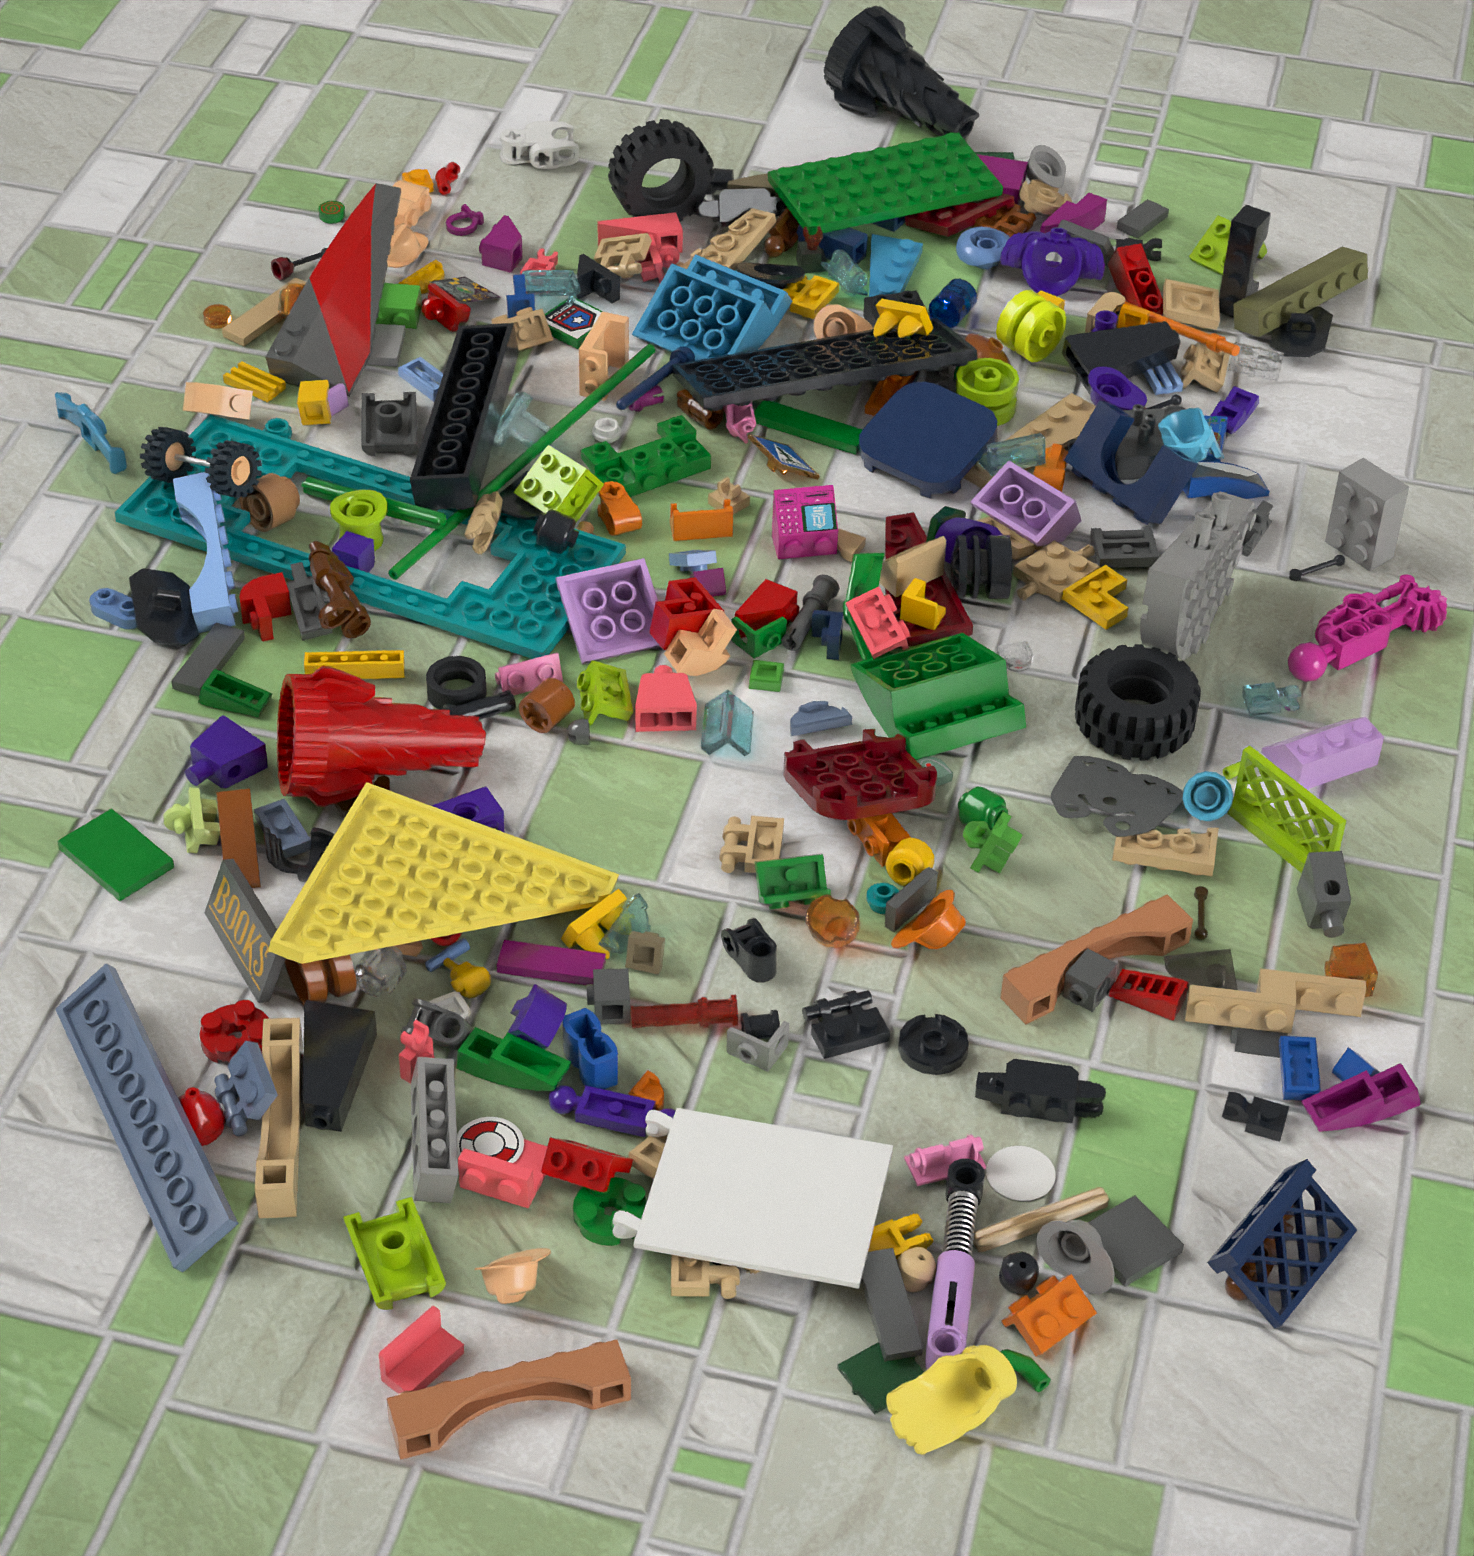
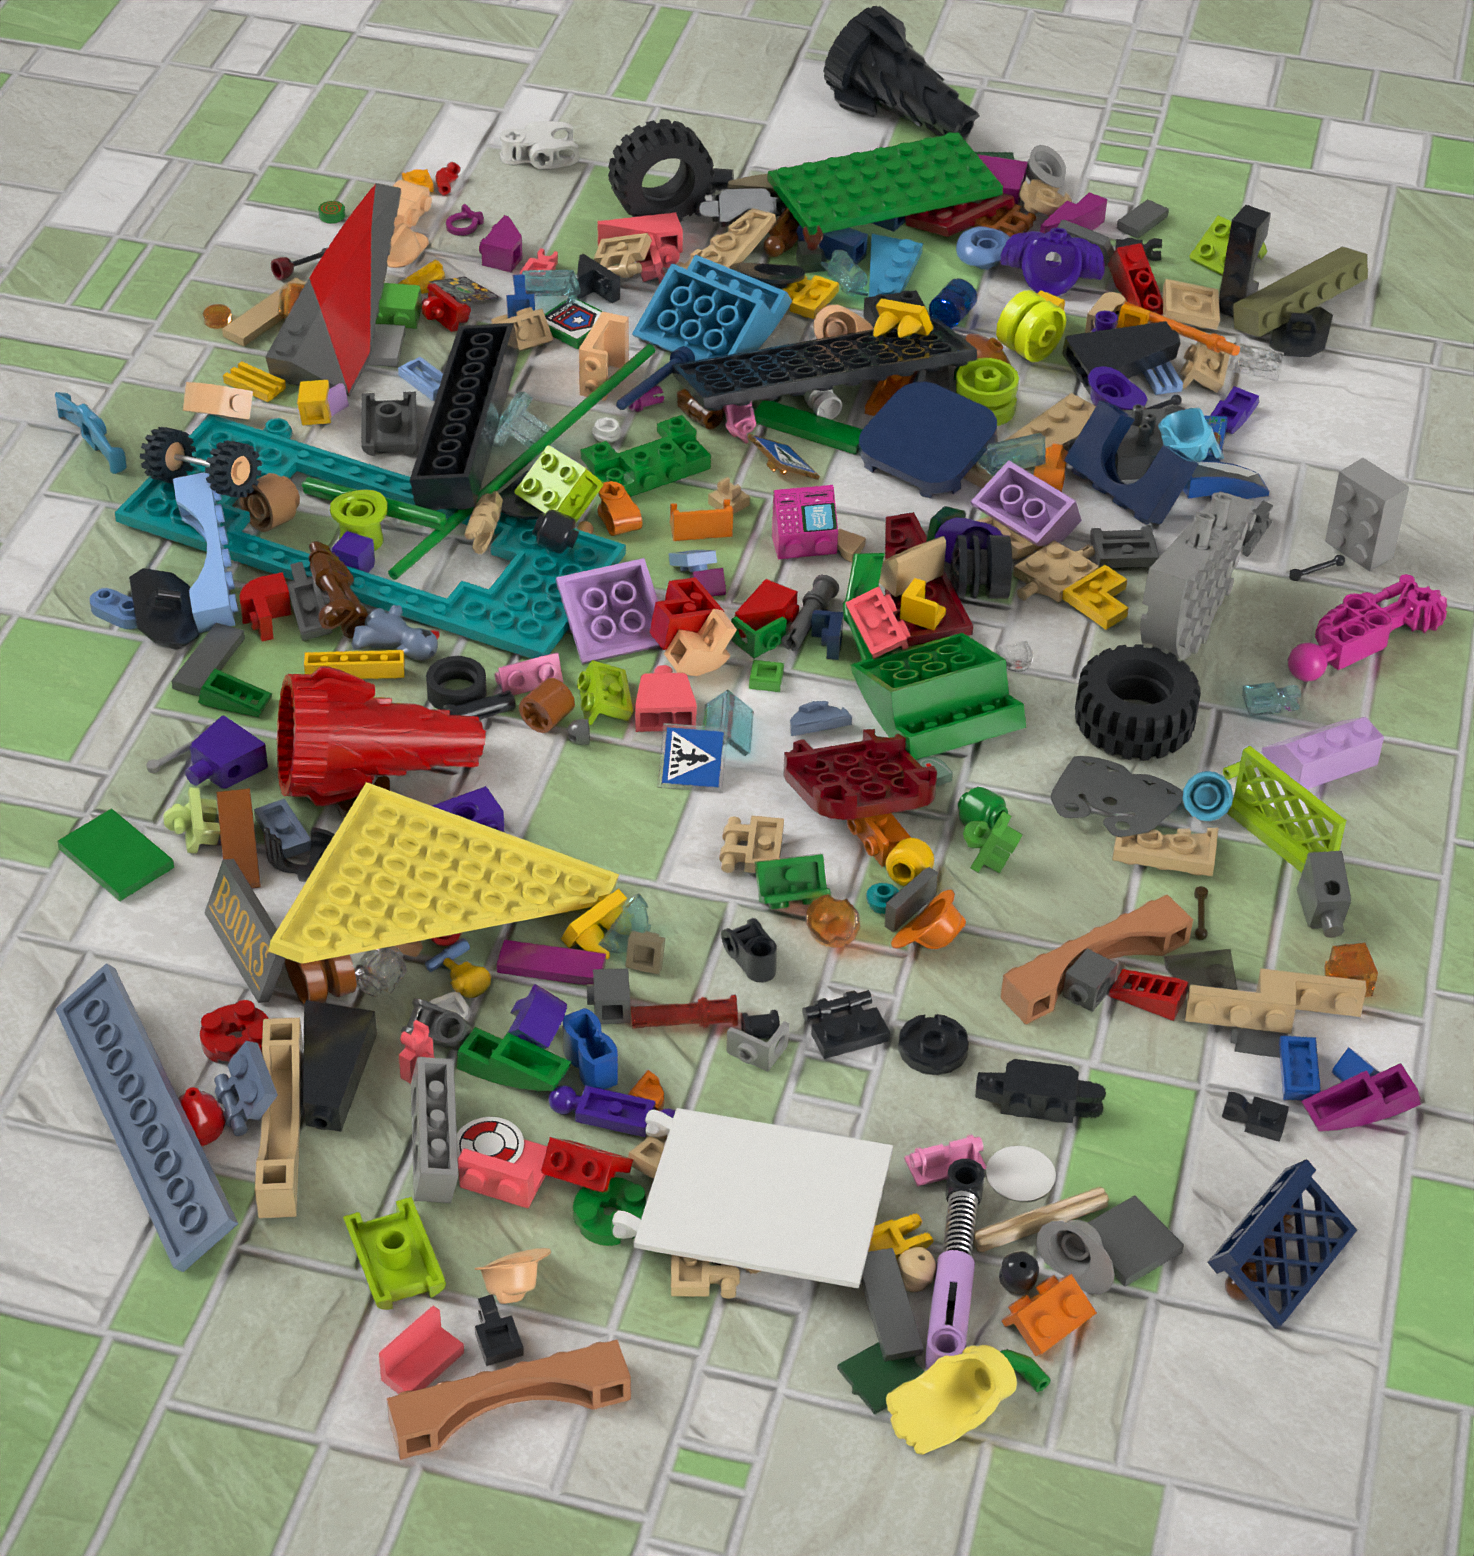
none -> light grey hinge [146,734,201,773]
none -> sand blue animal [351,605,440,661]
none -> black plate [475,1294,524,1366]
none -> piece [657,723,728,793]
none -> white wheel [804,389,842,420]

